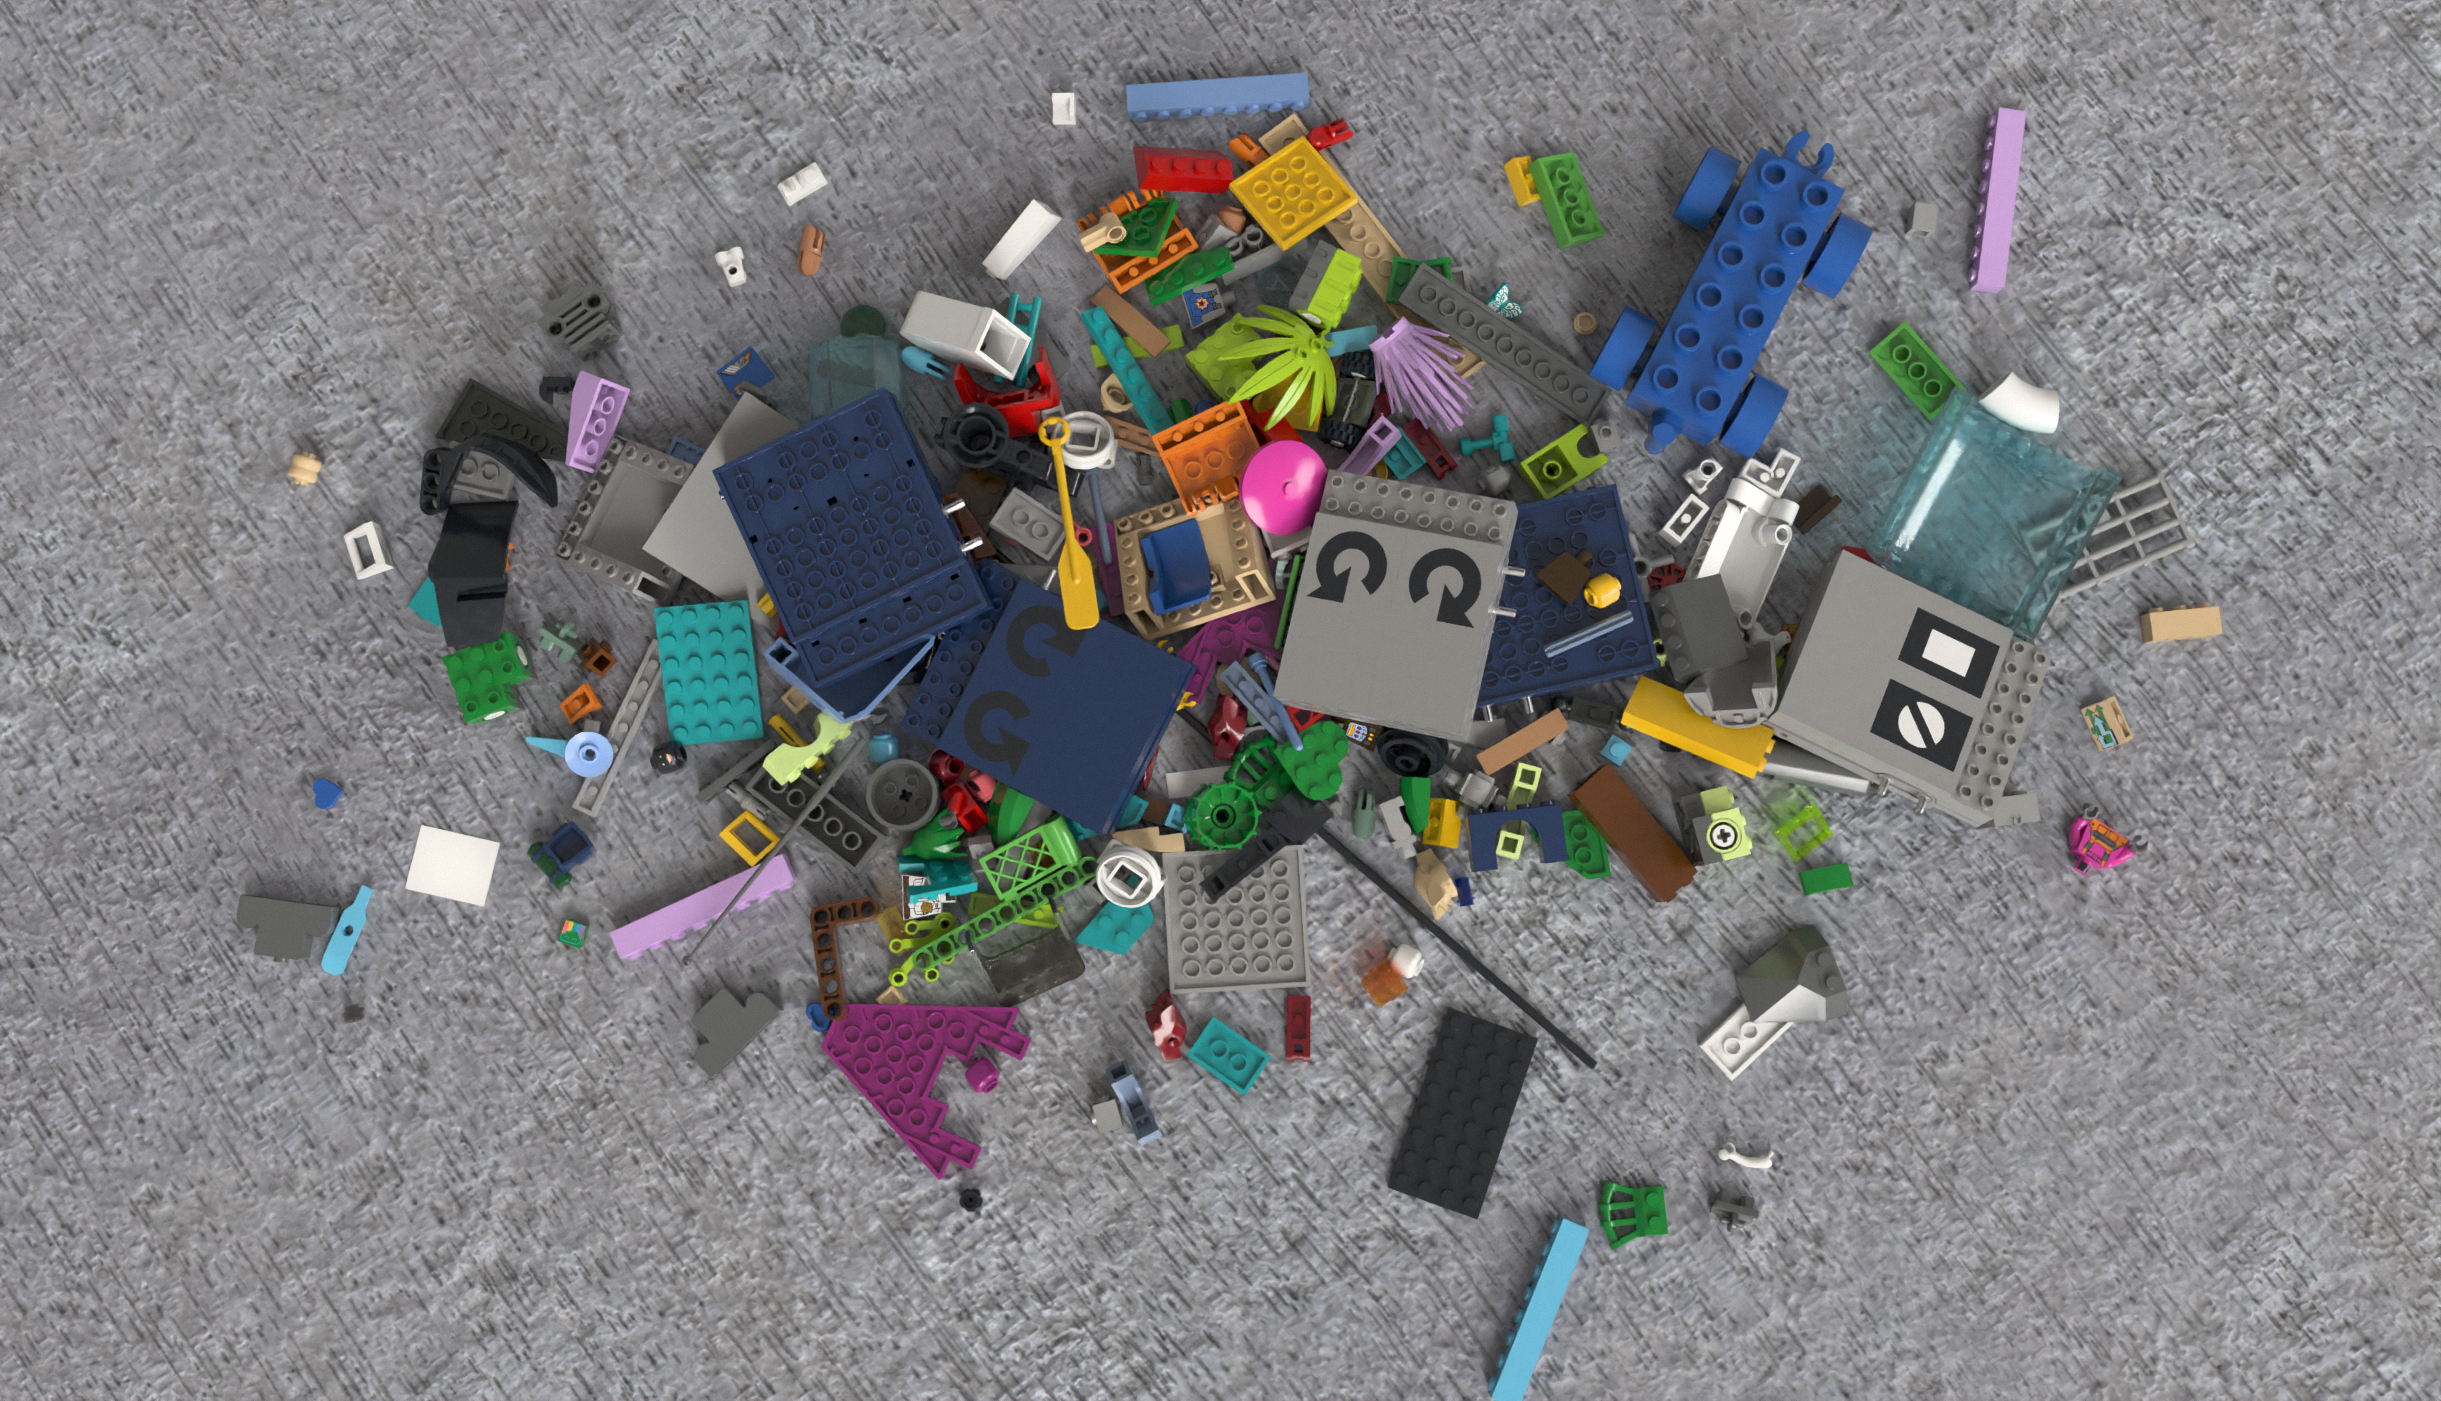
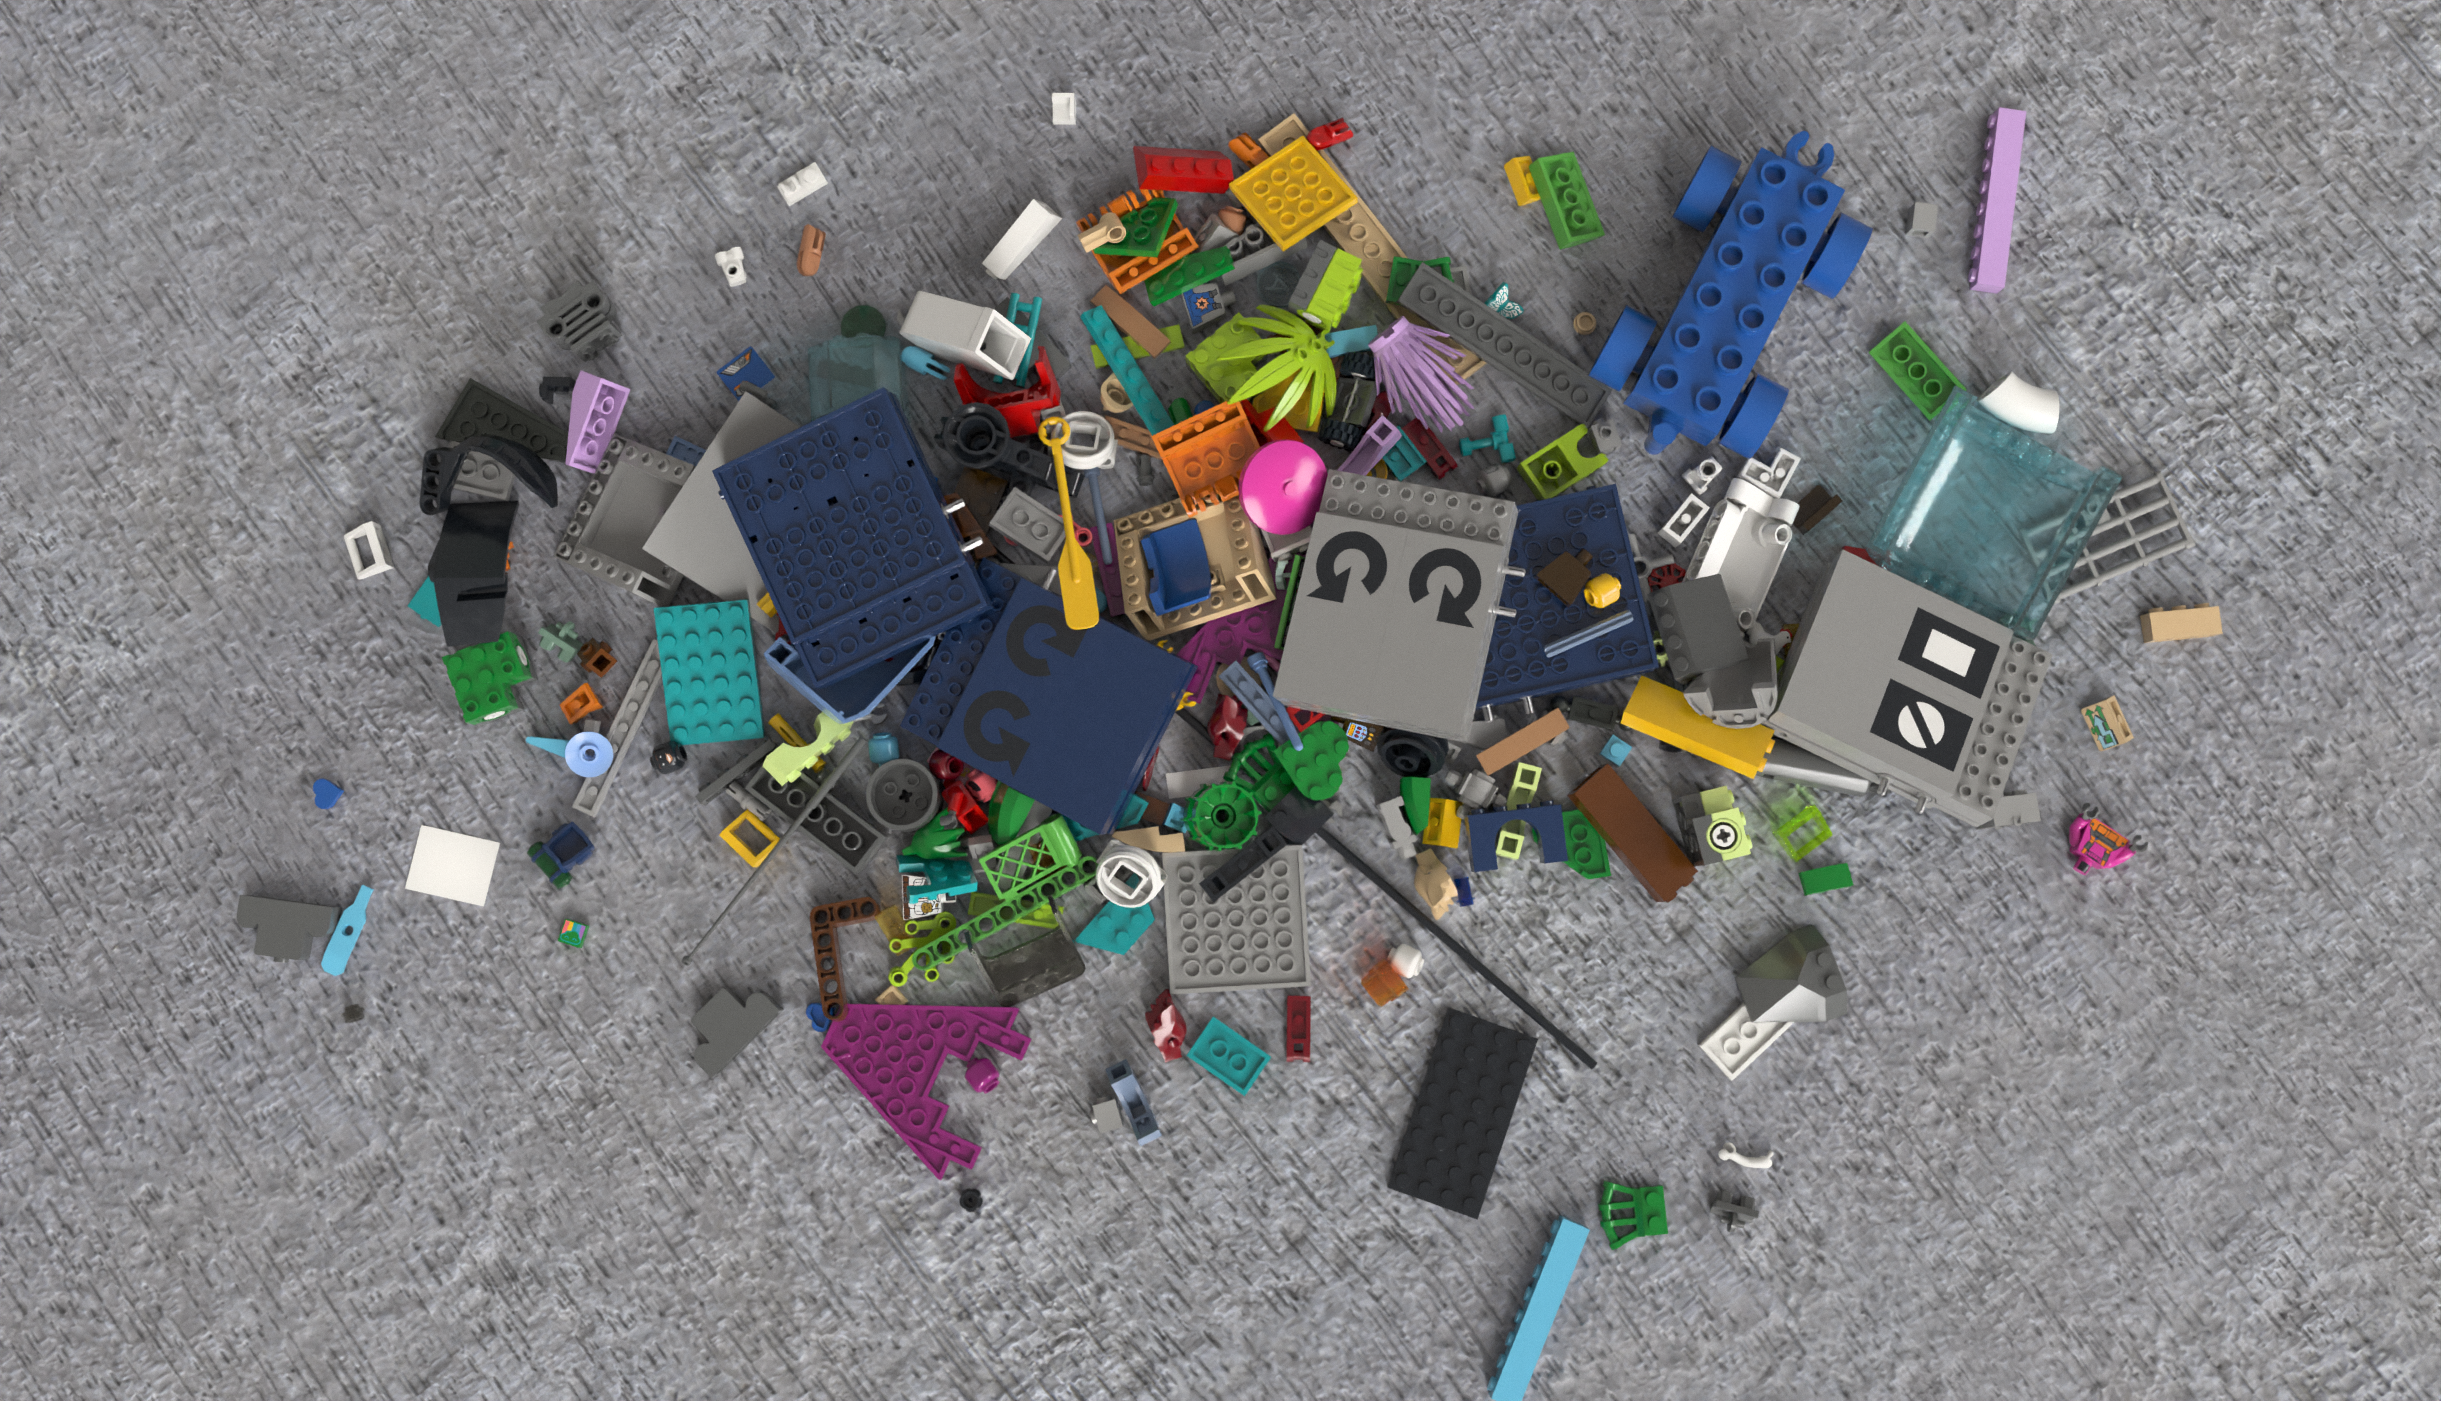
tan piece [287,451,322,487] -> none
lavender brick [610,854,798,961] -> none
tan tile [781,686,811,715] -> none
medium blue brick [1126,72,1309,121] -> none
sand green arm [1352,788,1376,839] -> none

